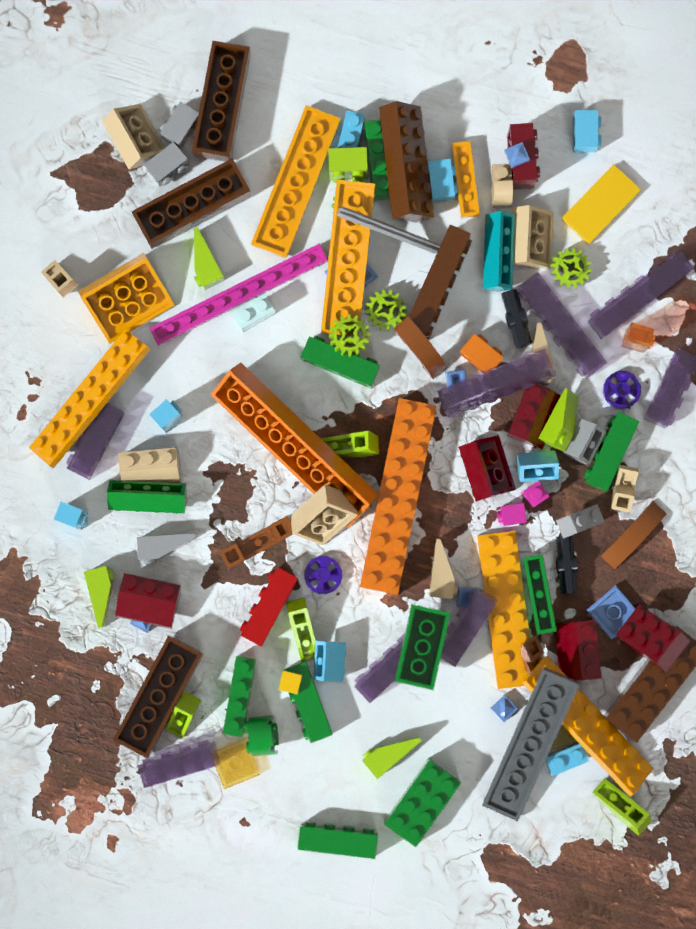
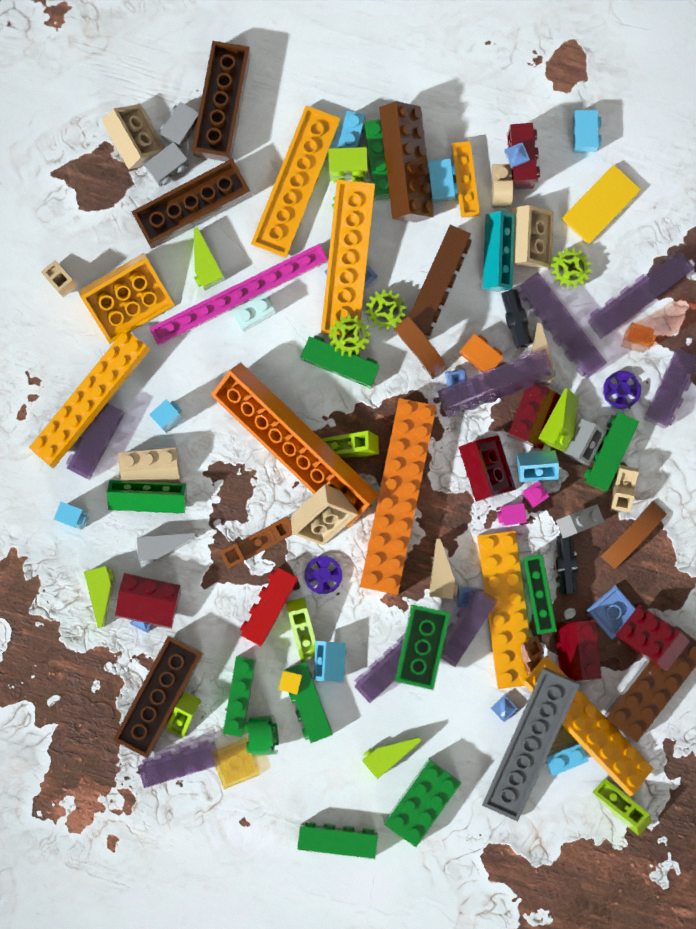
light grey axle [337,207,440,254] -> none

